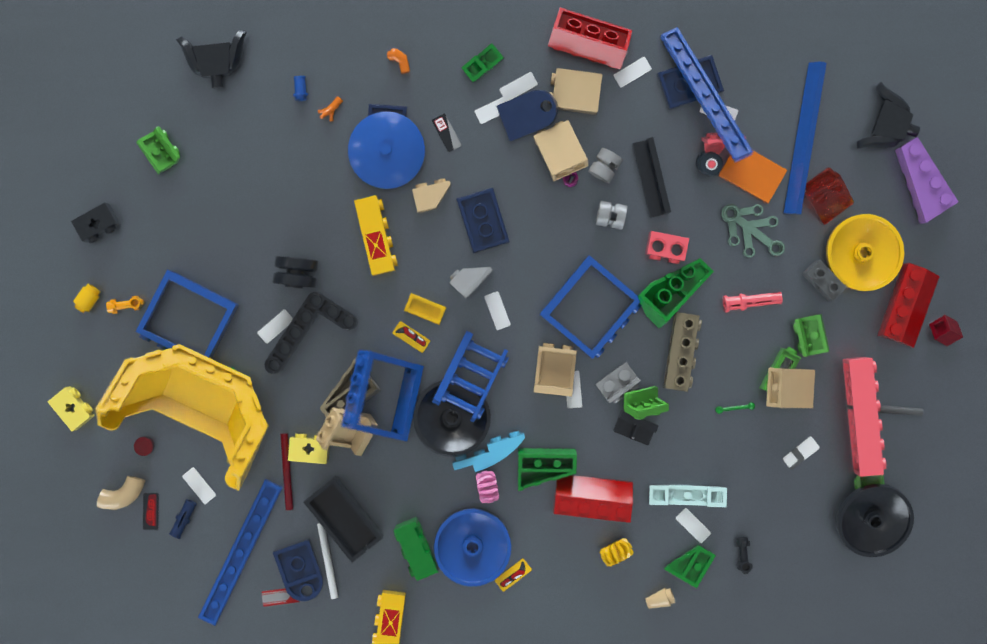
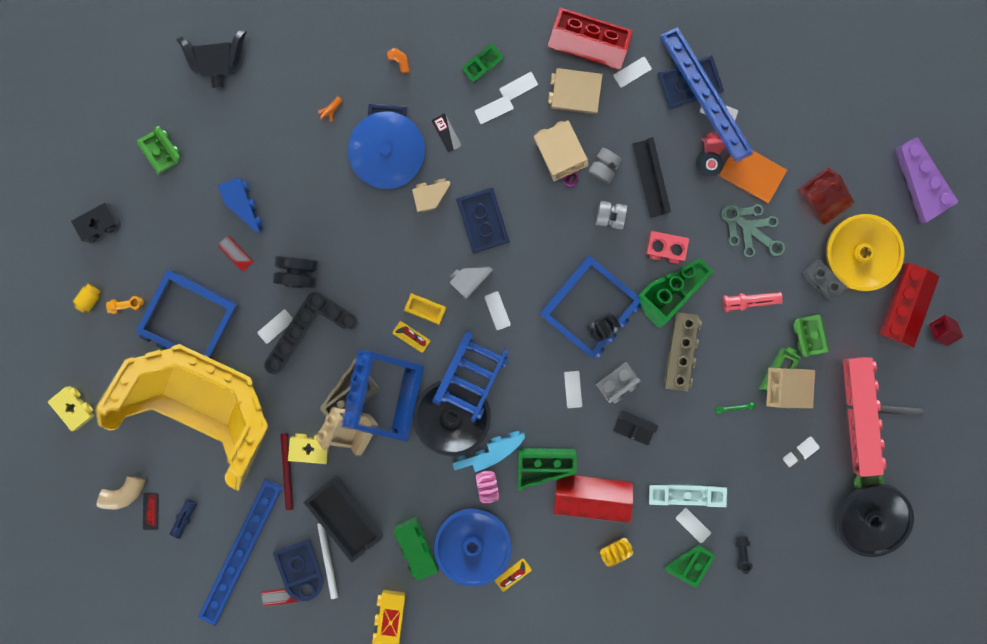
dark red tile [134,436,154,456] -> none
white sticker [182,467,216,504] -> none
blue pin [293,76,308,101] -> none
yellow brick [354,195,398,276] -> none
dark blue tile [496,90,558,142] -> none
tan panel [534,343,577,397] -> none
bright green bracket [624,386,669,419] -> none
tan cone [645,588,675,609] -> none
blue tile [784,61,827,215] -> none
black torso [857,82,920,149] -> none
none -> blue slope [218,177,263,234]
none -> sticker [218,236,253,272]
none -> black gear [587,312,621,342]

